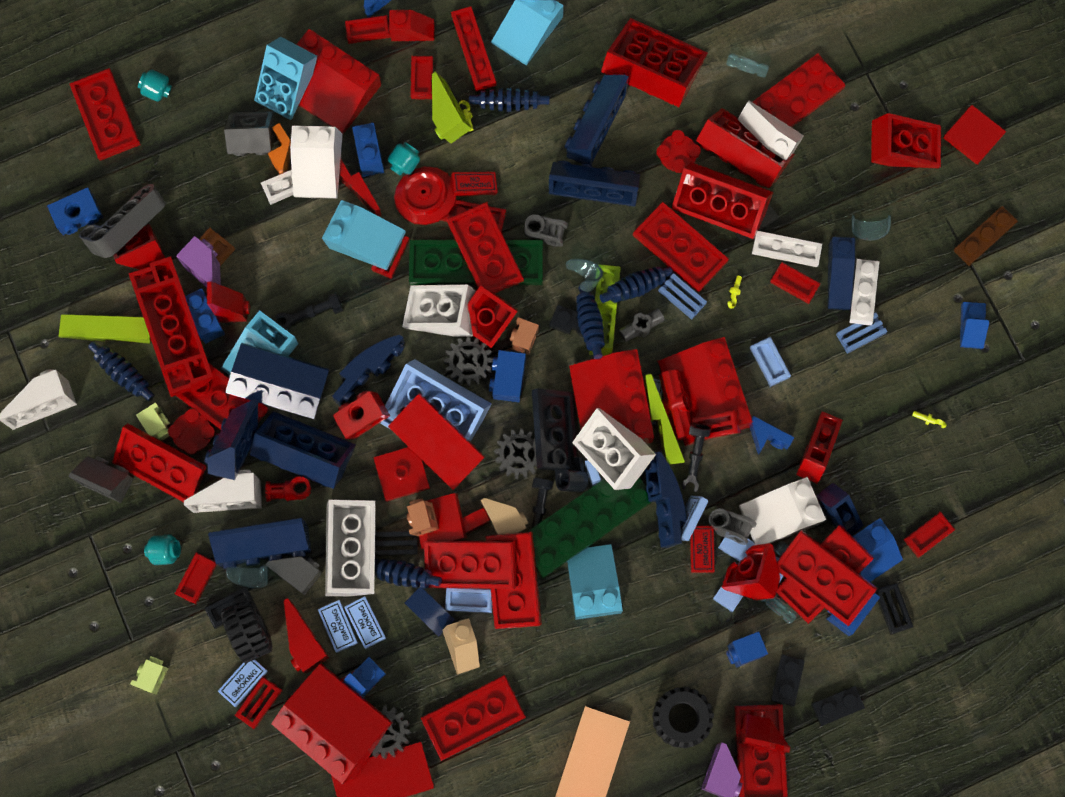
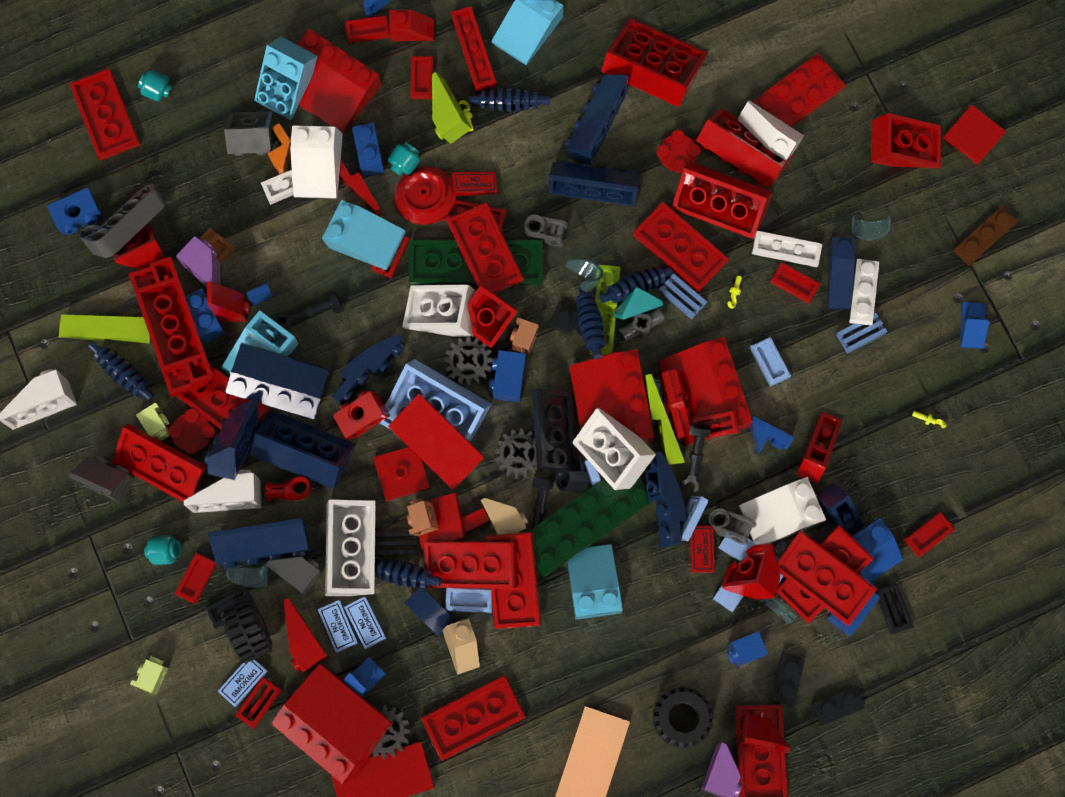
clear light blue axle [726,53,769,78] -> none
none -> blue tile [246,283,273,306]
none -> teal slope [613,287,663,320]

